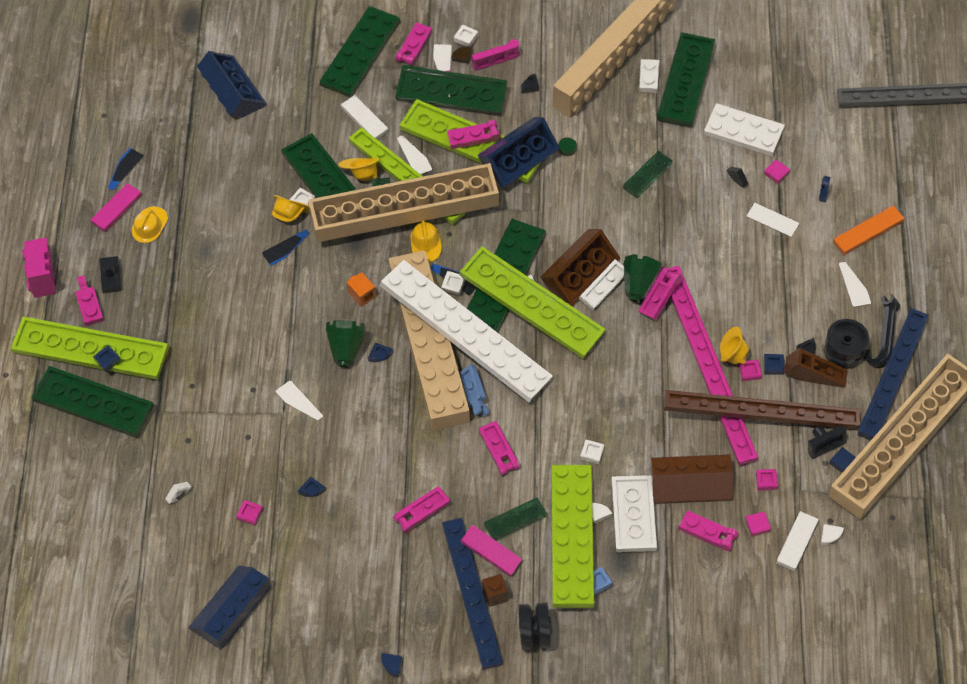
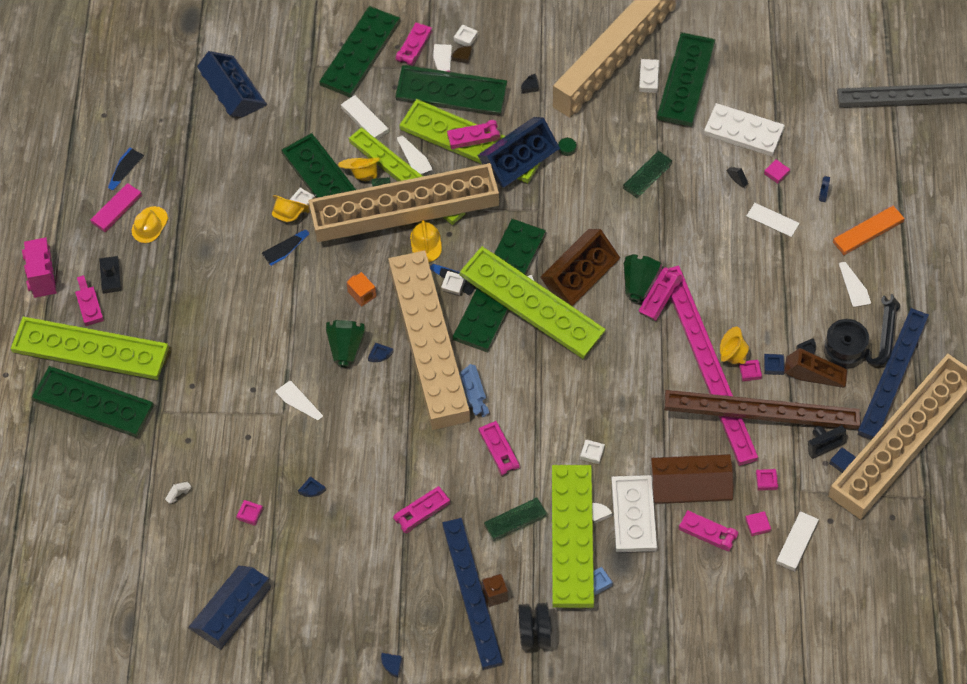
dark blue tile [93,345,121,372] -> none
white plate [379,260,553,402] -> none
dark pink tile [461,525,522,576] -> none
dark pink plate [472,39,519,71] -> none
white tile [579,259,624,311] -> none
white tile [821,524,844,545] -> none

